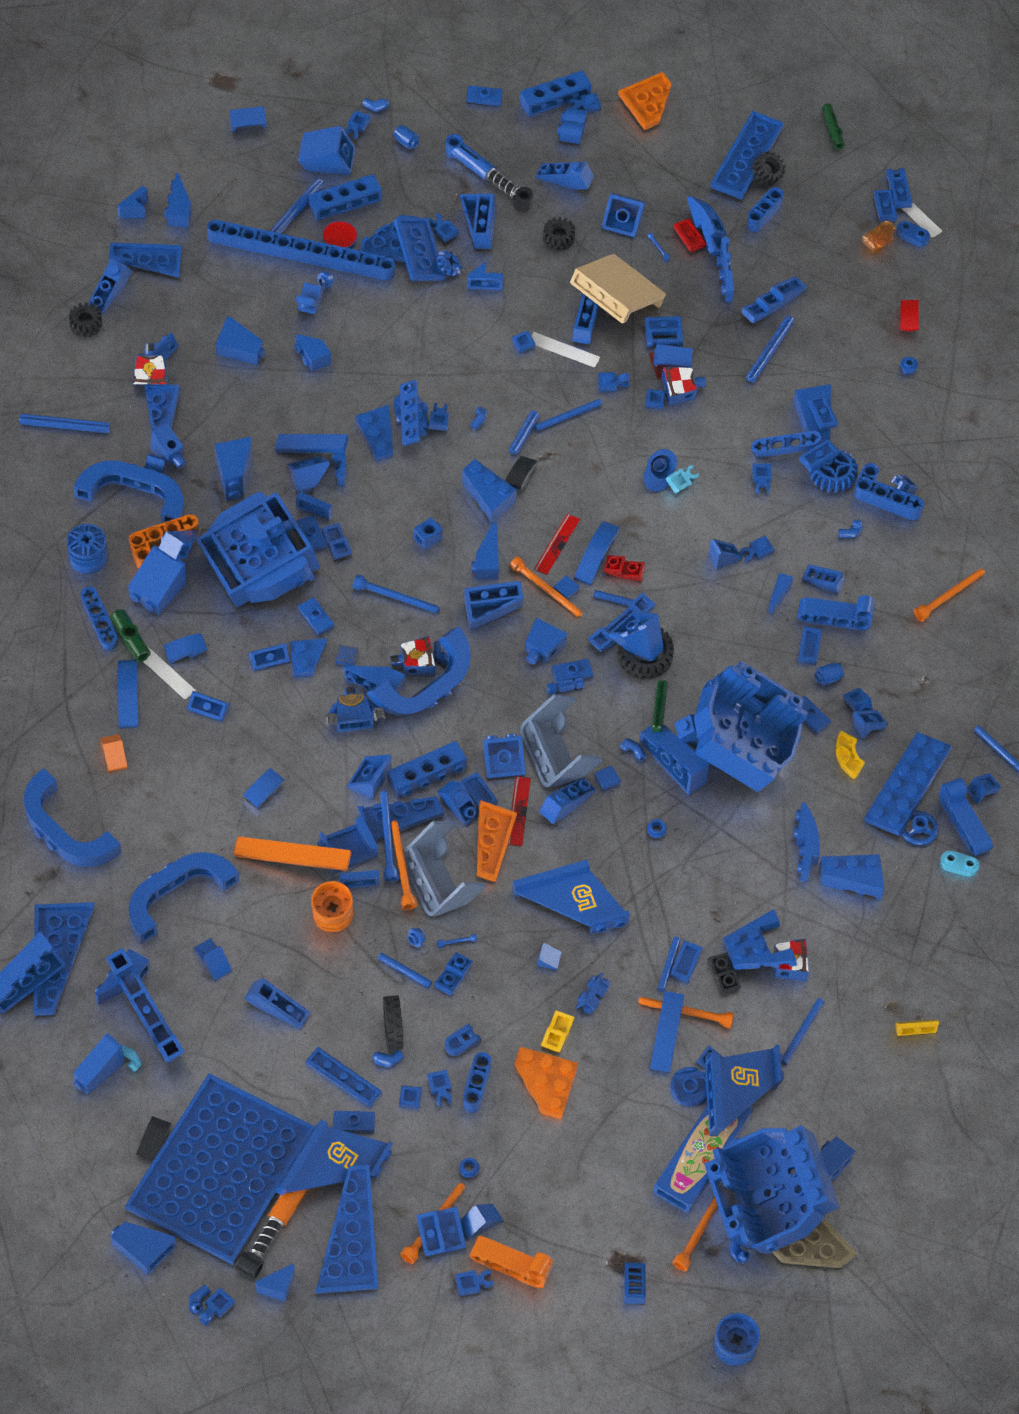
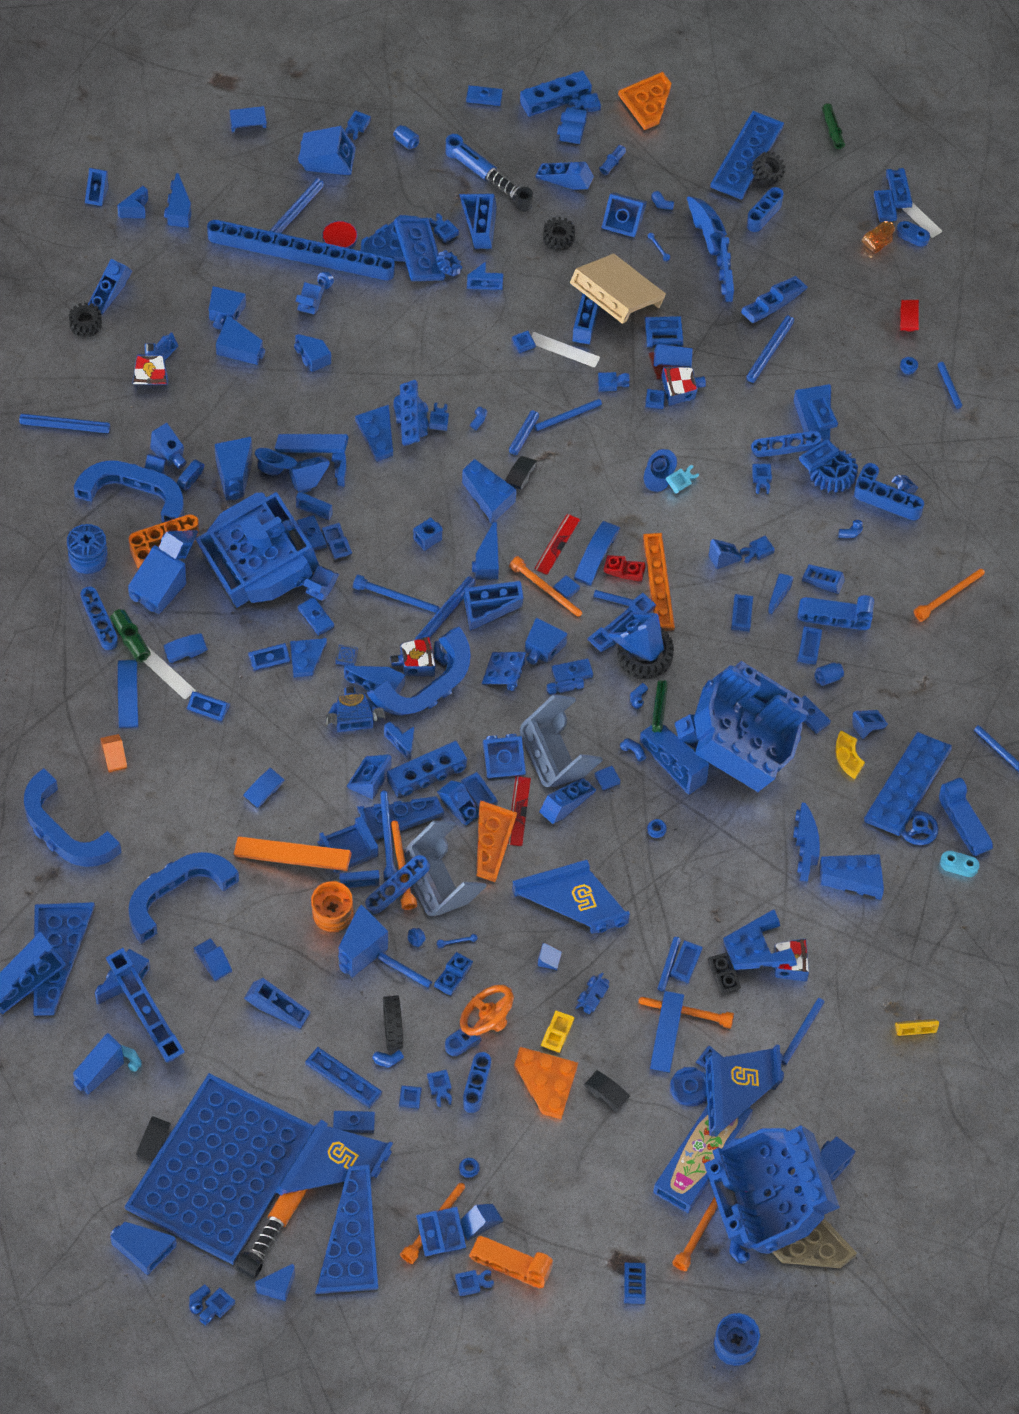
blue wing [109,243,182,278] -> none
blue wing [144,384,181,431] -> none
blue brick [308,174,382,221] -> none
blue arm [363,98,389,112] -> none
red plate [673,218,706,253] -> none
blue bracket [843,687,873,711] -> none
blue bracket [967,773,1001,803] -> none
none -> blue slope [85,168,109,206]
none -> blue beam [177,459,205,491]
none -> blue torso [209,286,246,329]
none -> blue piece [255,448,297,476]
none -> blue brick [303,566,339,601]
none -> blue slope [338,905,388,978]
none -> blue beam [365,855,430,914]
none -> blue slope [384,722,415,761]
none -> blue axle [415,576,476,640]
none -> orange piece [460,985,514,1036]
none -> blue hinge [482,652,526,691]
none -> black slope [583,1070,630,1111]
none -> blue axle [599,145,626,175]
none -> blue arm [630,683,648,709]
none -> orange tile [643,533,675,631]
none -> blue arm [651,191,674,210]
none -> blue tile [731,594,753,632]
none -> blue bar [937,362,963,409]

